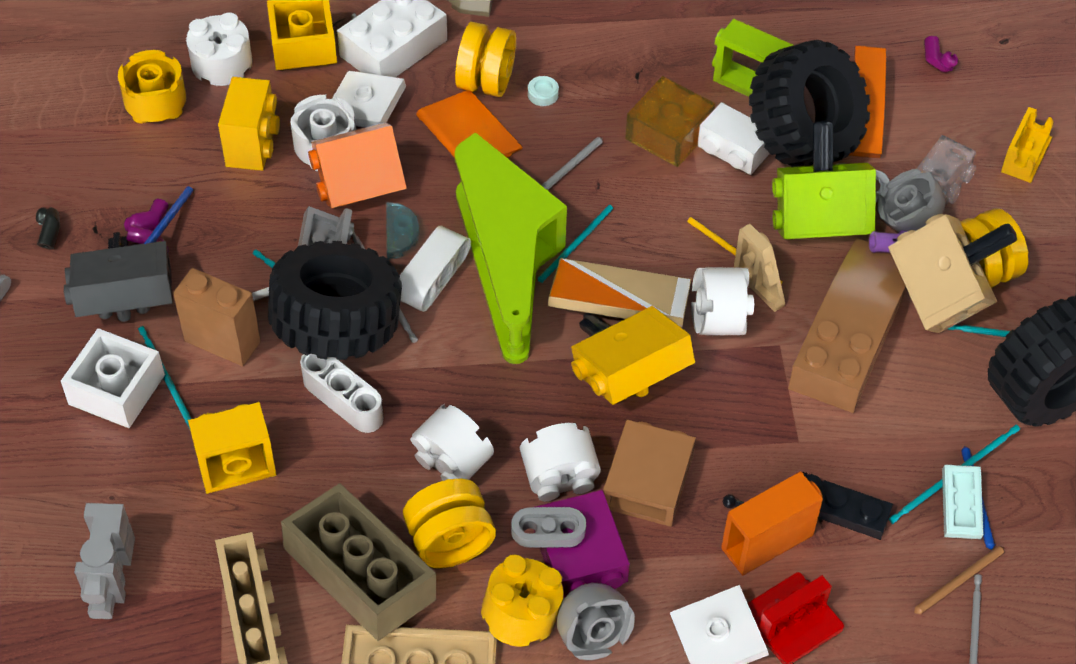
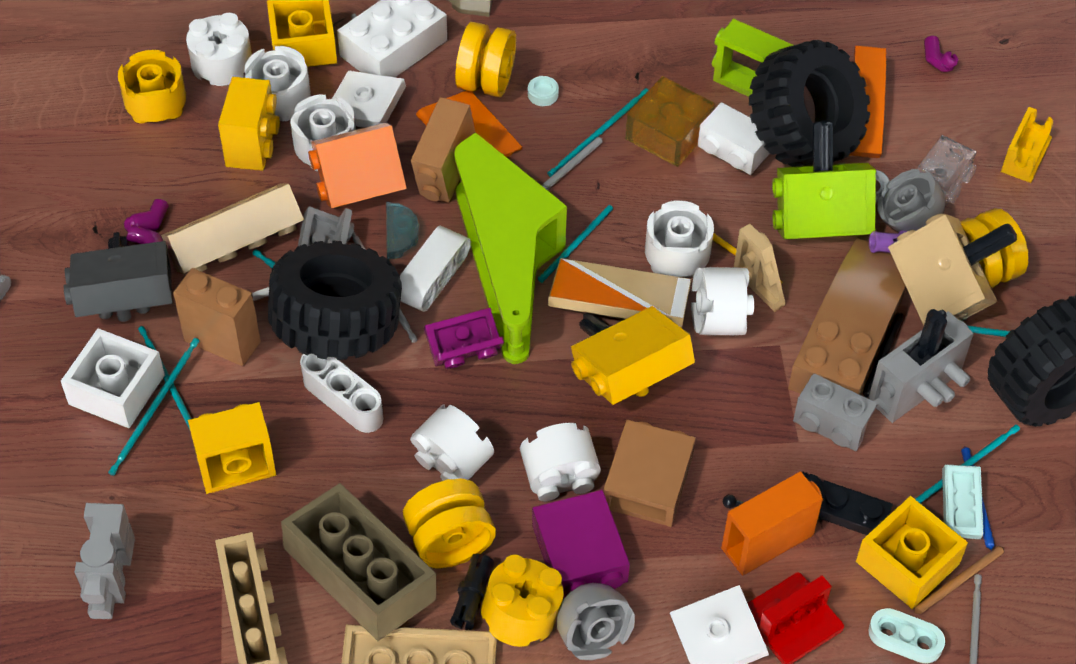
pearl dark grey arm [36,207,60,249] -> none
blue axle [144,186,193,244] -> none
light grey plate [511,507,586,548] -> none
none -> teal piece [108,338,200,476]
none -> tan brick [161,183,304,273]
none -> white brick [245,46,311,121]
none -> medium nougat brick [411,97,475,203]
none -> magenta bracket [424,308,504,369]
none -> black pin [450,553,494,630]
none -> teal piece [547,88,649,177]
none -> white brick [645,201,714,277]
none -> light grey bracket [793,374,876,451]
none -> yellow brick [856,496,968,610]
none -> black axle [862,312,904,398]
none -> light grey piece [868,309,974,423]
none -> light aqua plate [868,608,945,663]

